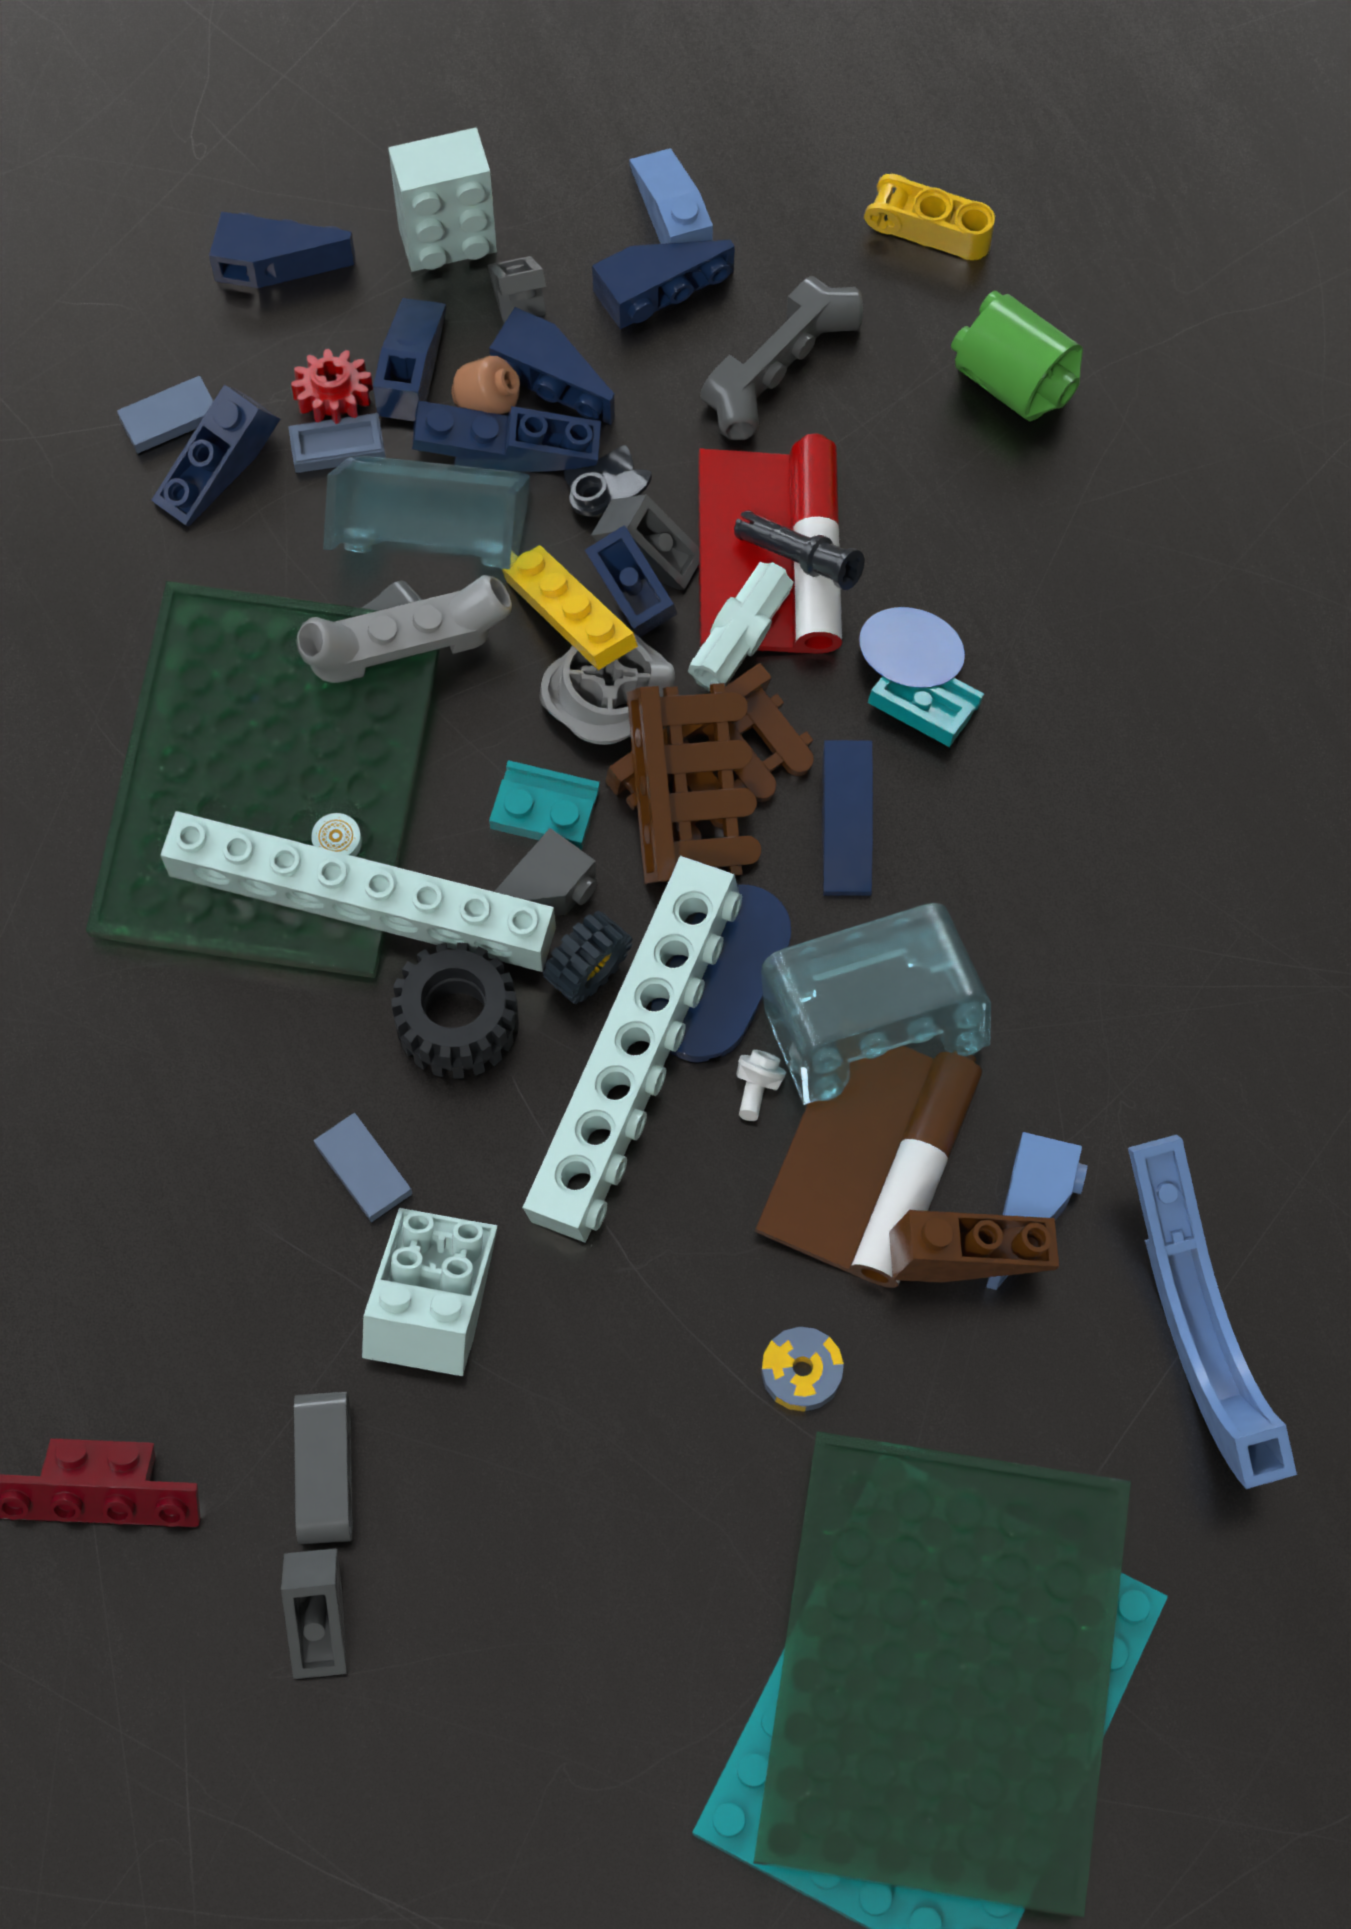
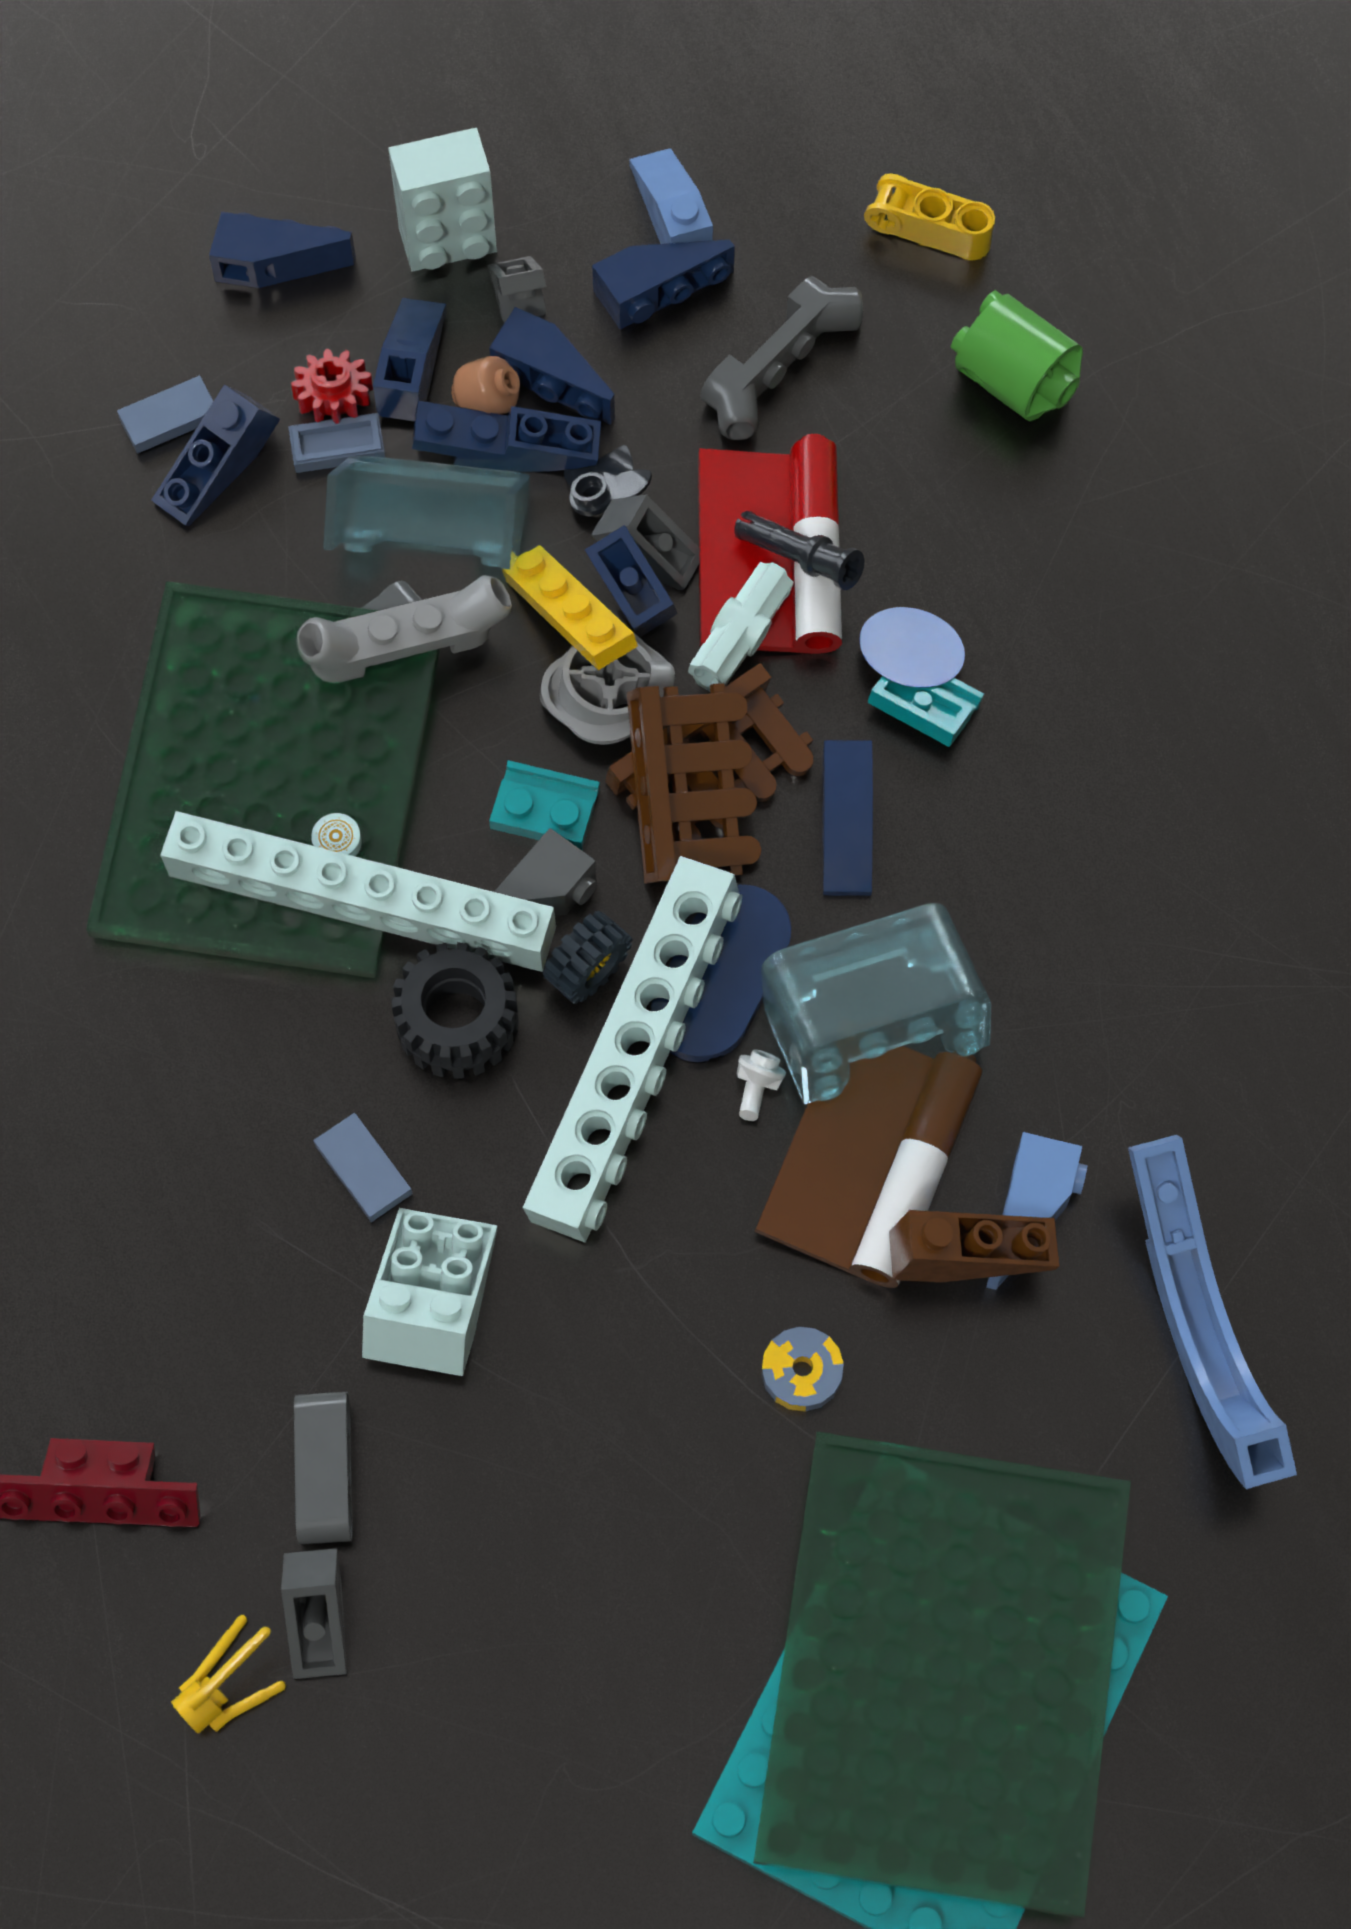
none -> yellow plant [171,1615,286,1734]

